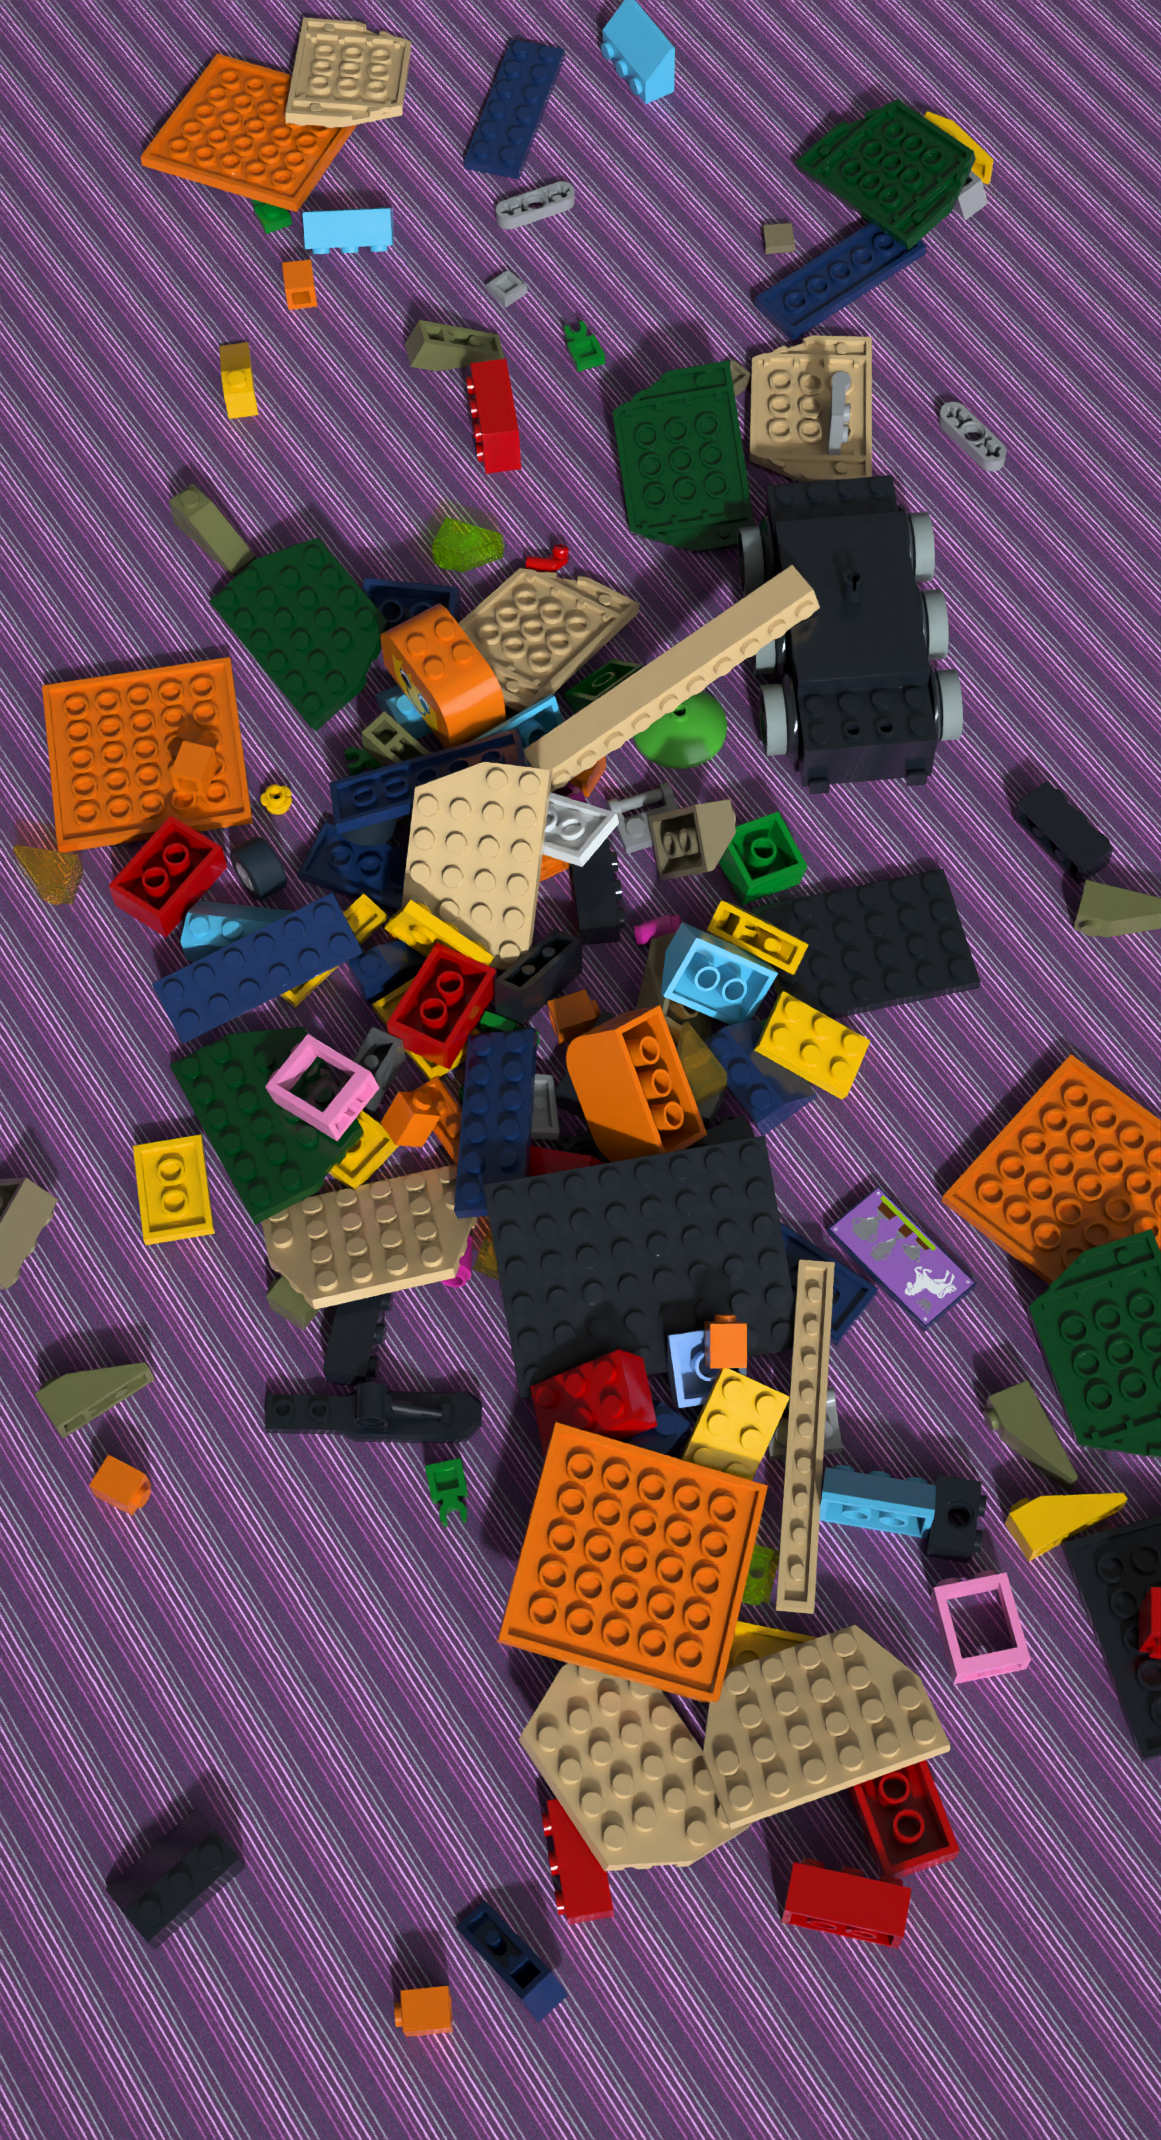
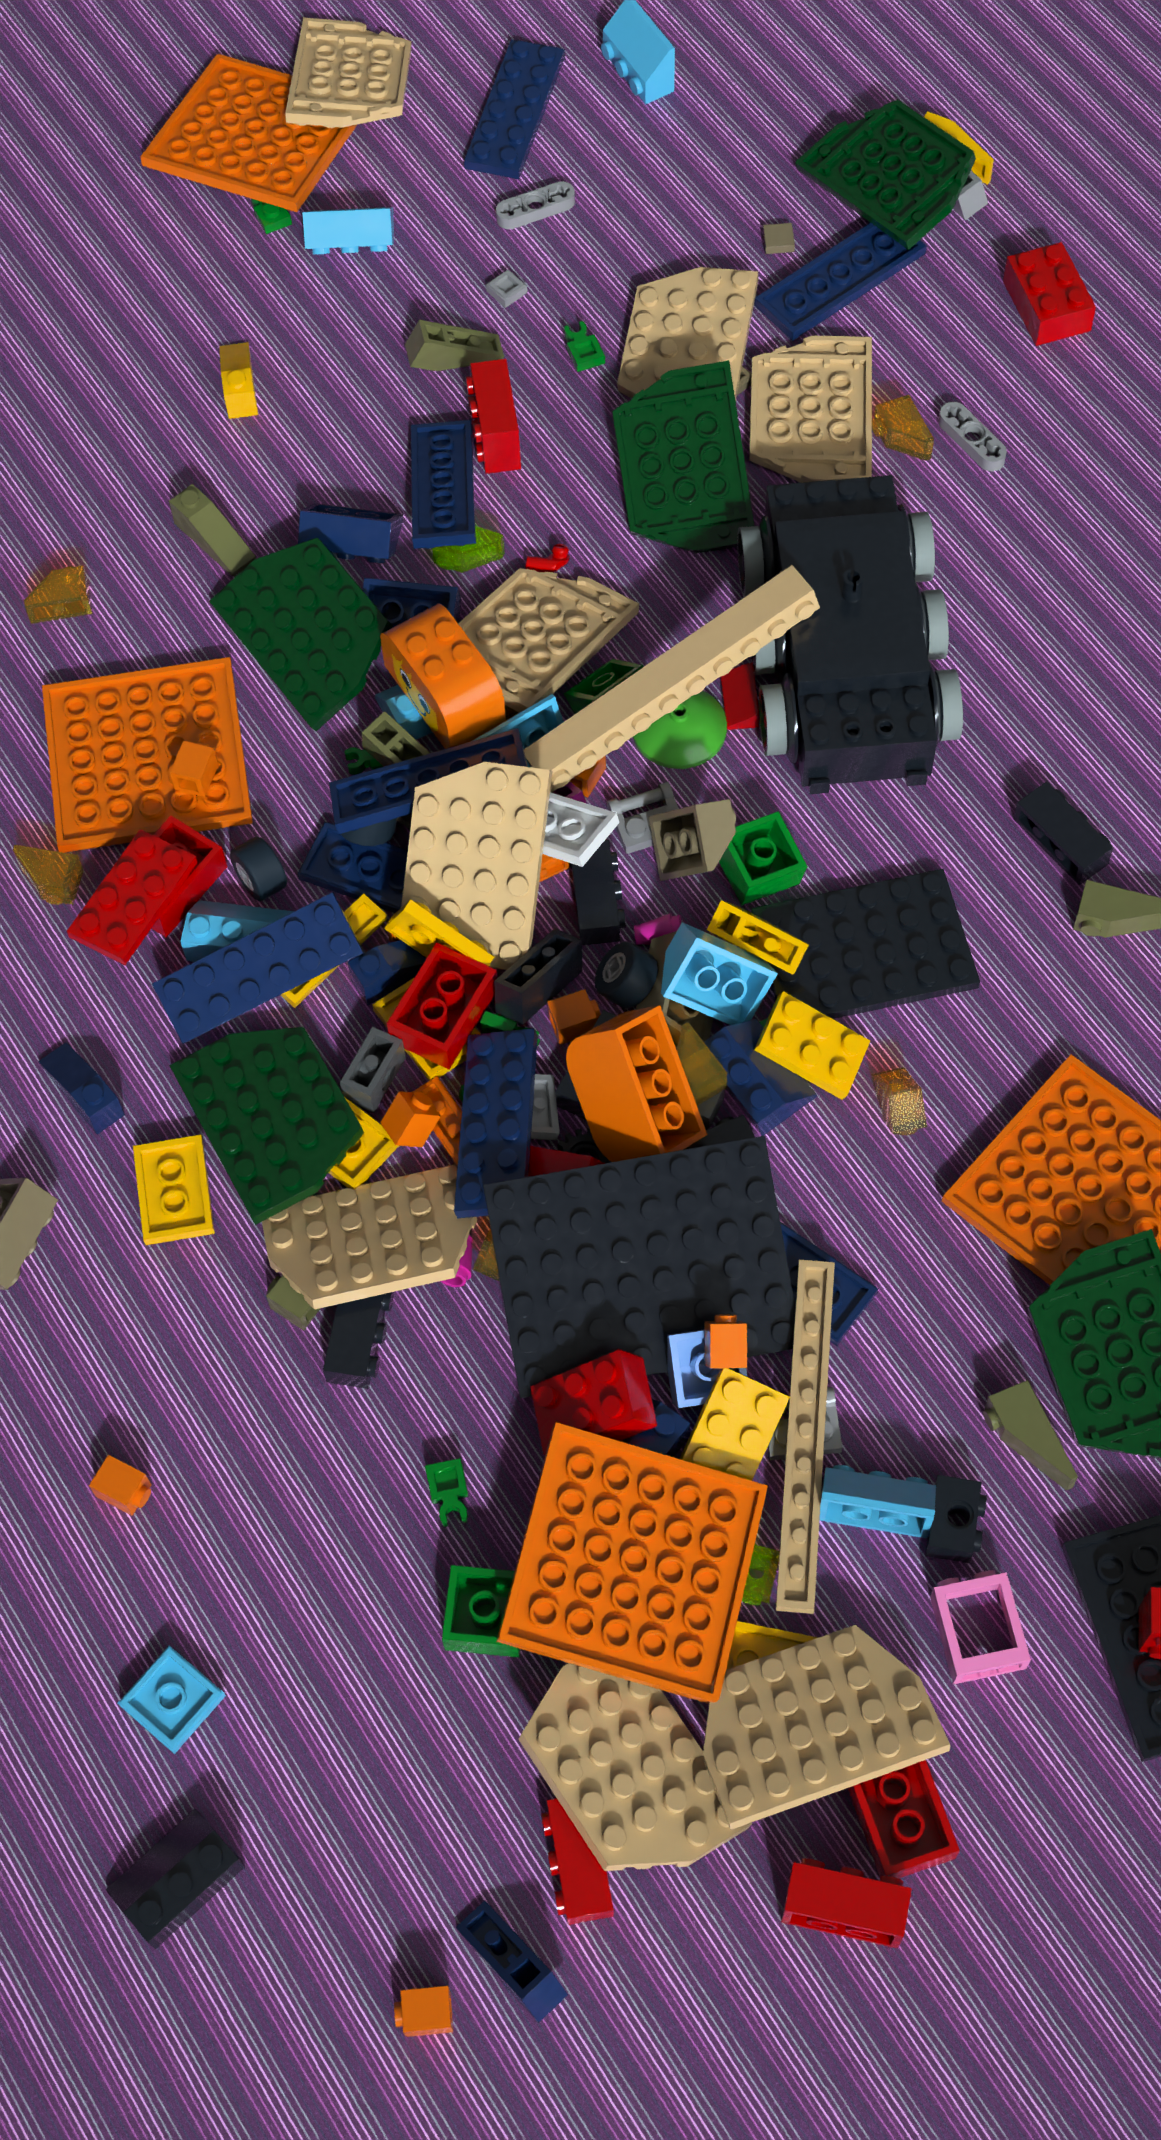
olive slope [34,1362,155,1439] -> none
yellow plate [260,784,292,815] -> none
bright pink window [265,1034,379,1141] -> none
black piece [265,1382,483,1444] -> none
orange brick [282,259,317,310] -> none
tile [827,1186,977,1332] -> none
light grey plate [828,371,851,455] -> none
yellow slope [1005,1493,1128,1562] -> none
none -> clear yellow slope [24,565,93,624]
none -> dark blue slope [38,1042,125,1135]
none -> red plate [67,829,198,965]
none -> medium azure plate [117,1645,226,1754]
none -> dark blue slope [298,503,403,563]
none -> dark blue plate [411,420,476,549]
none -> green brick [442,1565,520,1657]
none -> black wheel [595,941,658,1008]
none -> tan plate [617,267,759,401]
none -> red slope [720,663,759,730]
none -> clear yellow slope [871,1067,927,1135]
none -> clear yellow slope [872,395,934,461]
none -> red brick [1003,242,1096,346]

